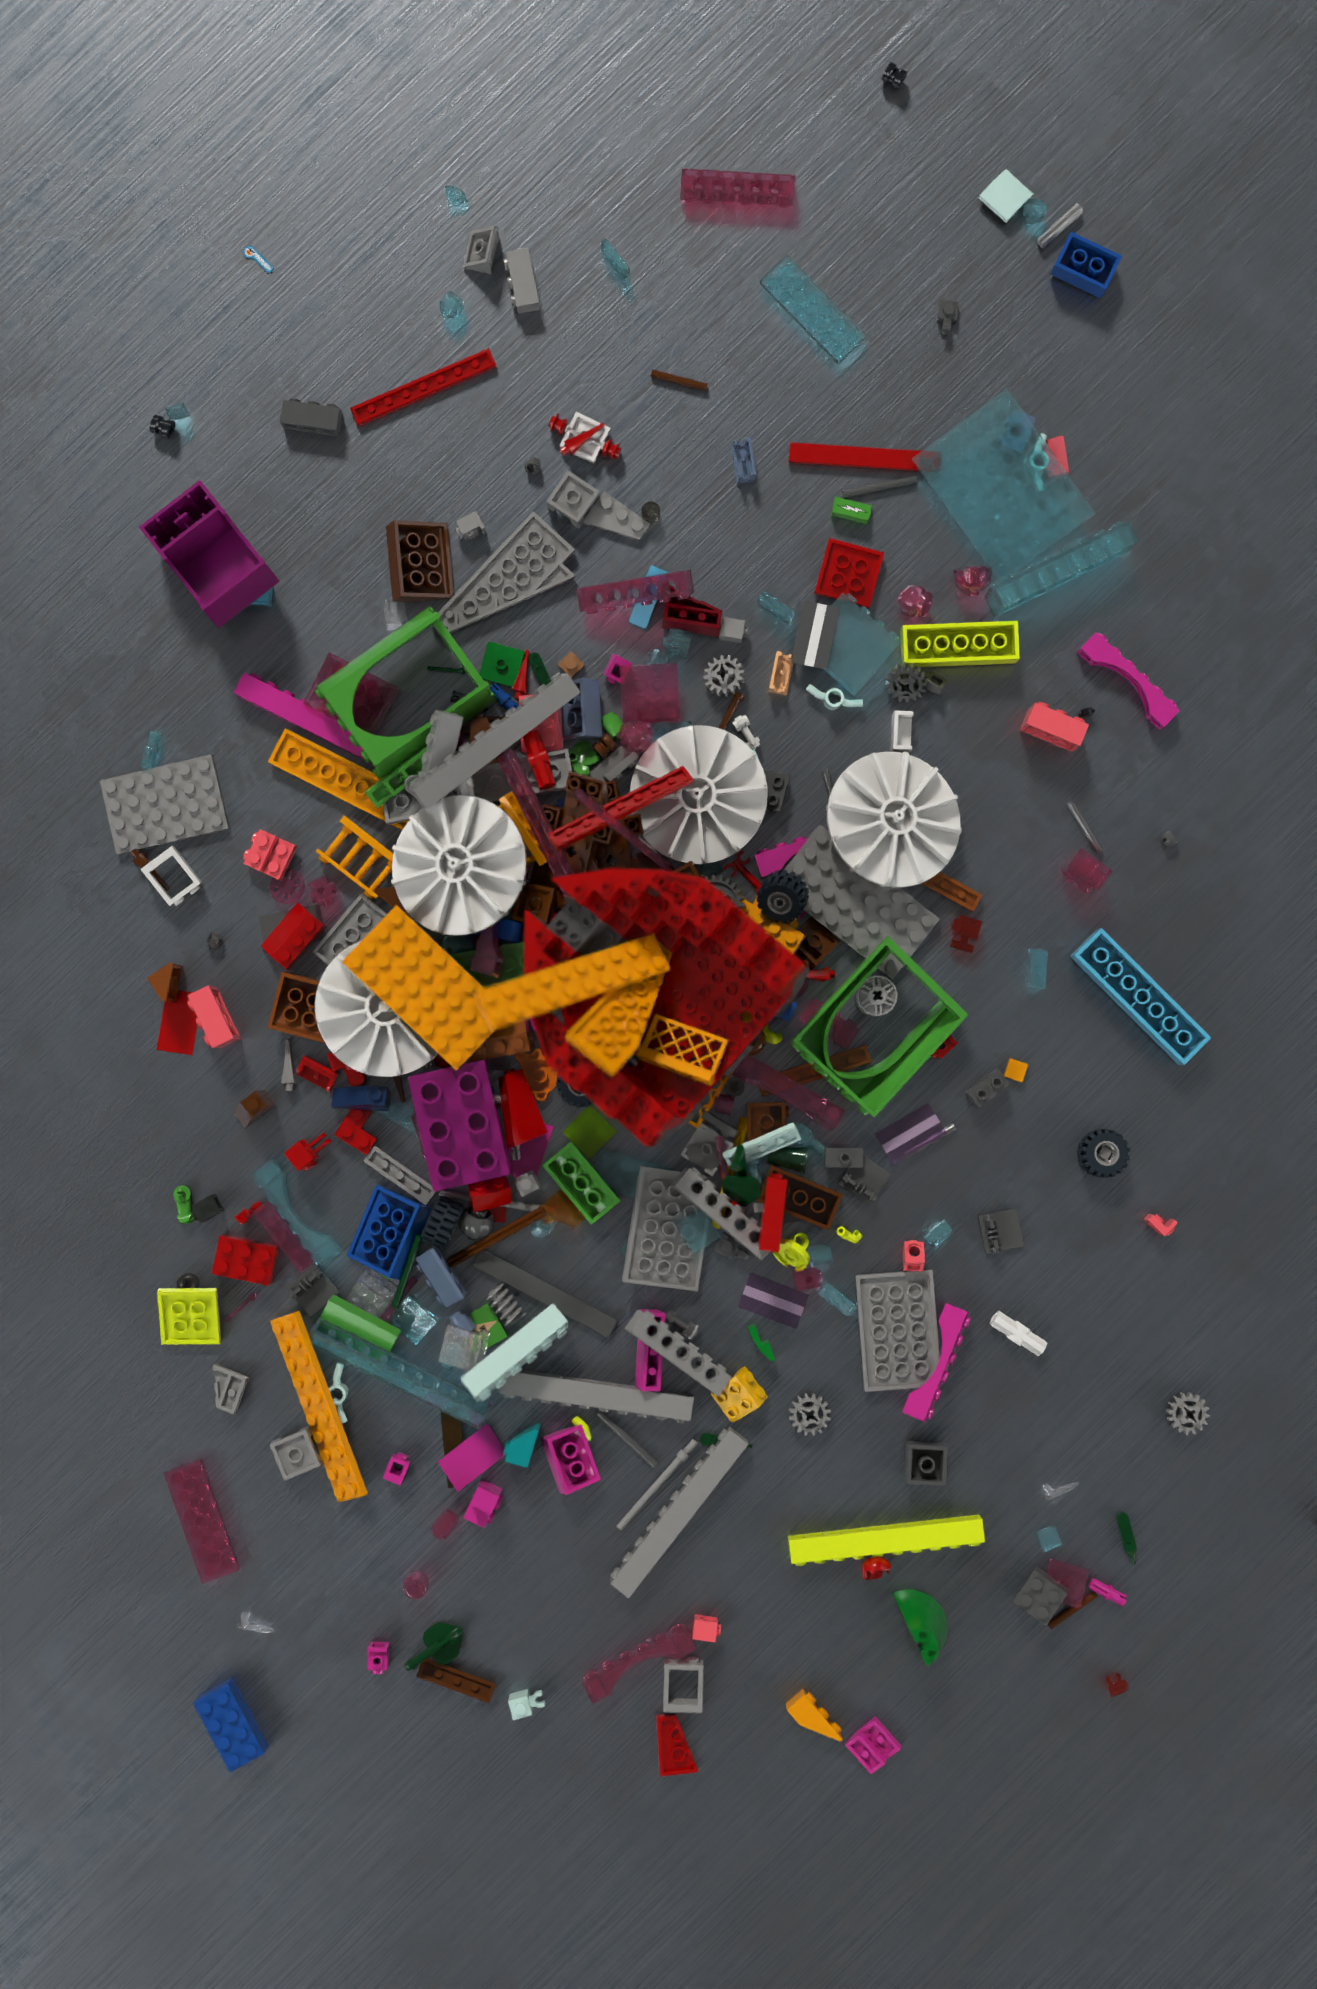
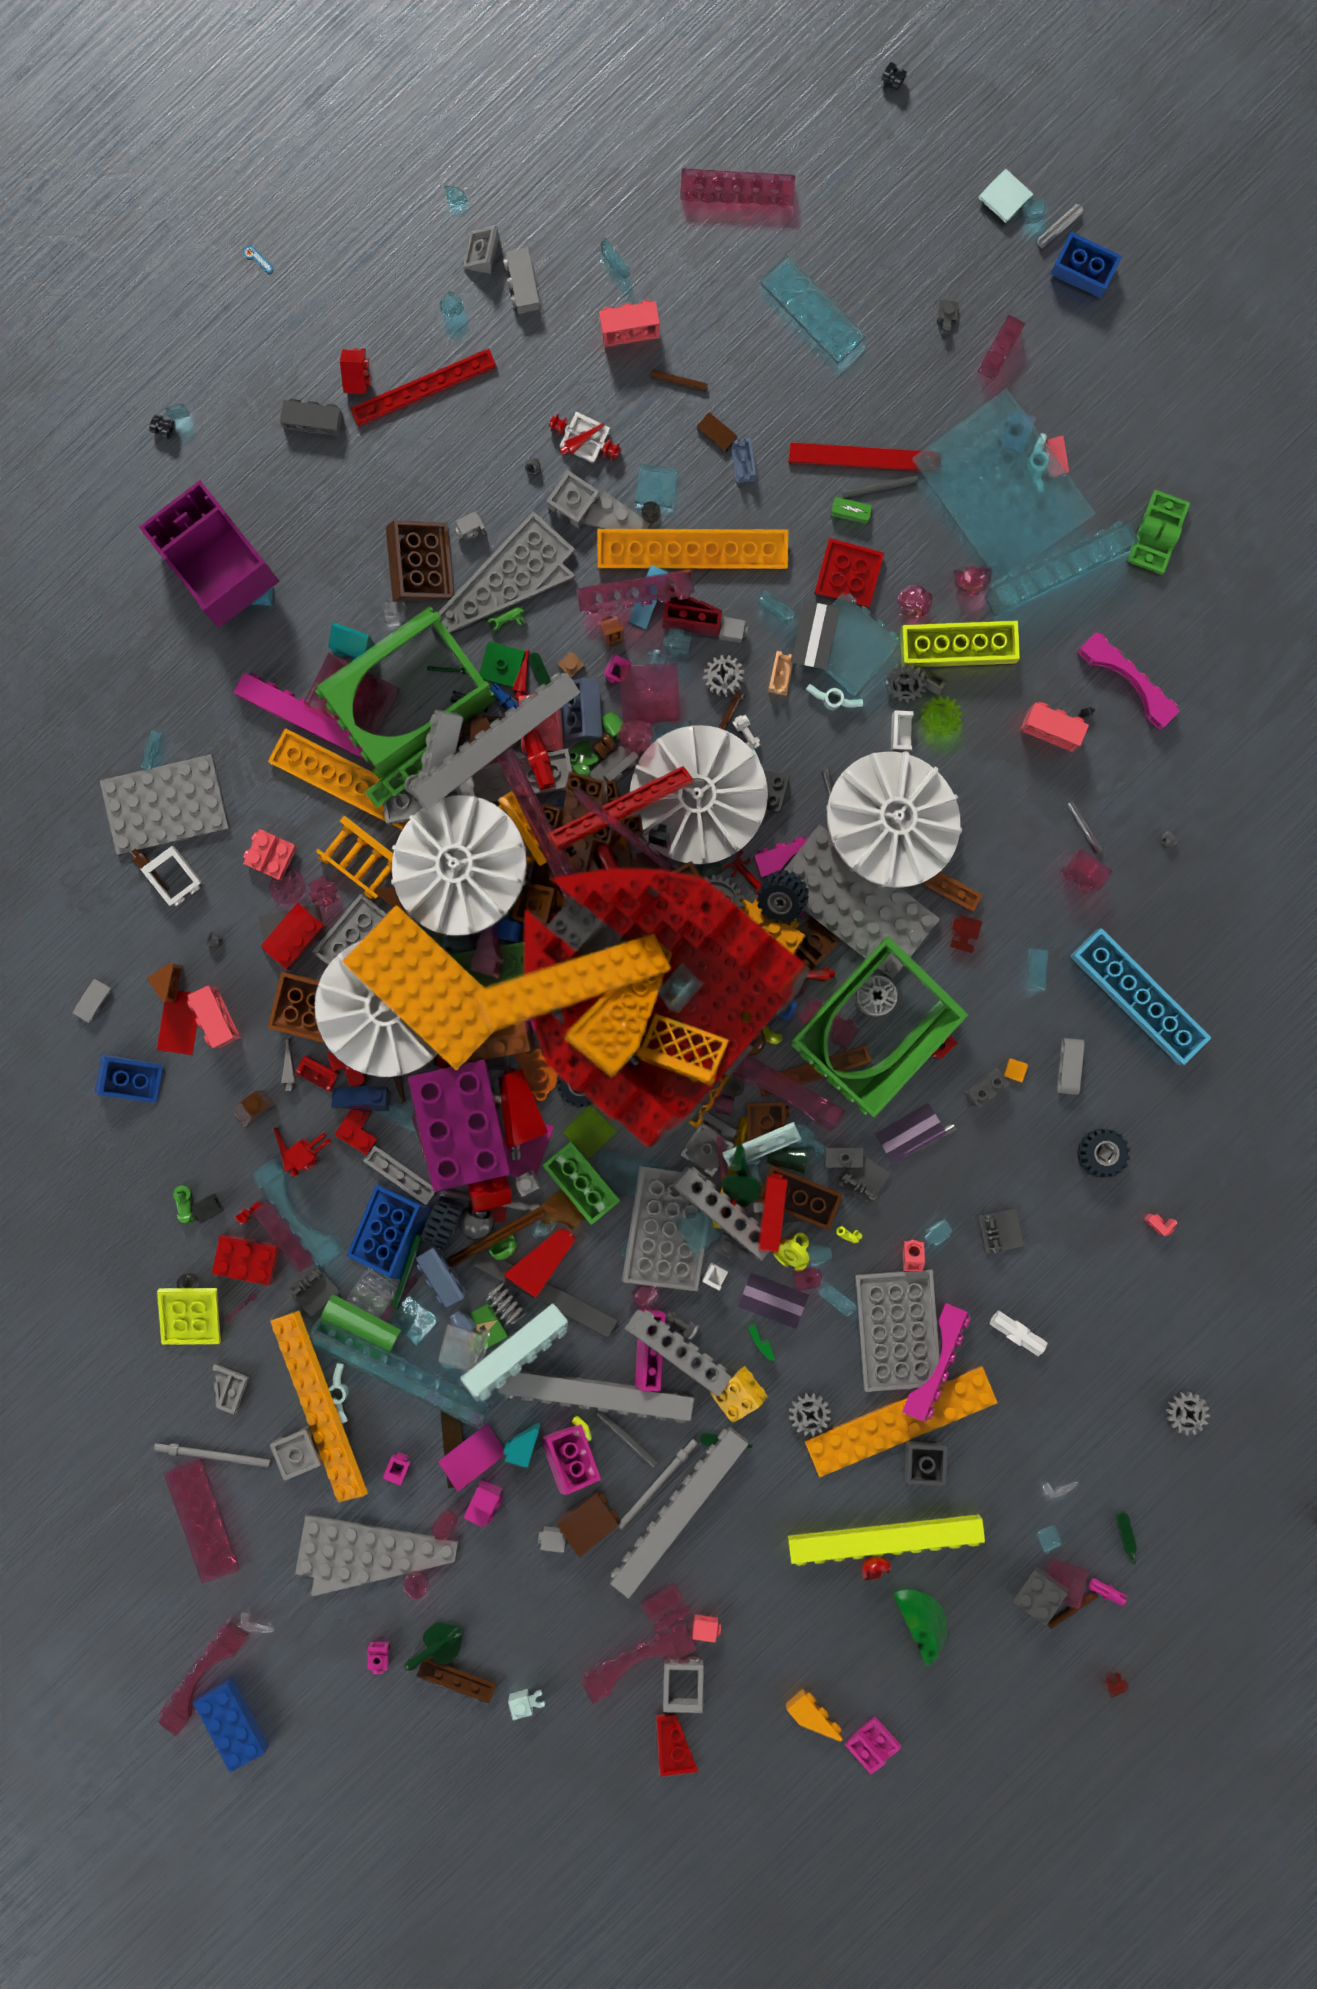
none -> light grey slope [73,979,111,1024]
none -> blue slope [94,1054,163,1103]
none -> light grey bar [154,1443,271,1468]
none -> clear pink arch [157,1621,249,1736]
none -> red piece [273,1128,299,1178]
none -> light grey wing [295,1515,458,1596]
none -> teal slope [328,622,375,662]
none -> red brick [339,348,371,394]
none -> bright green piece [488,607,525,632]
none -> bright green hair [489,1234,518,1260]
none -> red slope [504,1228,576,1298]
none -> light grey brick [538,1526,566,1553]
none -> reddish brown slope [557,1490,620,1557]
none -> light orange plate [597,529,788,569]
none -> red bar [597,845,619,870]
none -> coral brick [599,300,660,347]
none -> dark orange slope [599,616,625,648]
none -> clear pink head [631,1284,659,1310]
none -> clear light blue plate [635,464,678,508]
none -> clear pink plate [640,1583,690,1632]
none -> black tile [648,823,669,848]
none -> clear light blue slope [657,963,705,1013]
none -> reddish brown tile [697,412,738,452]
none -> white panel [702,1263,728,1291]
none -> light orange plate [804,1366,998,1477]
none -> clear neon green gear [921,695,963,737]
none -> clear pink arch [978,315,1026,380]
none -> light grey beam [1057,1038,1084,1095]
none -> bright green plate [1127,490,1190,575]

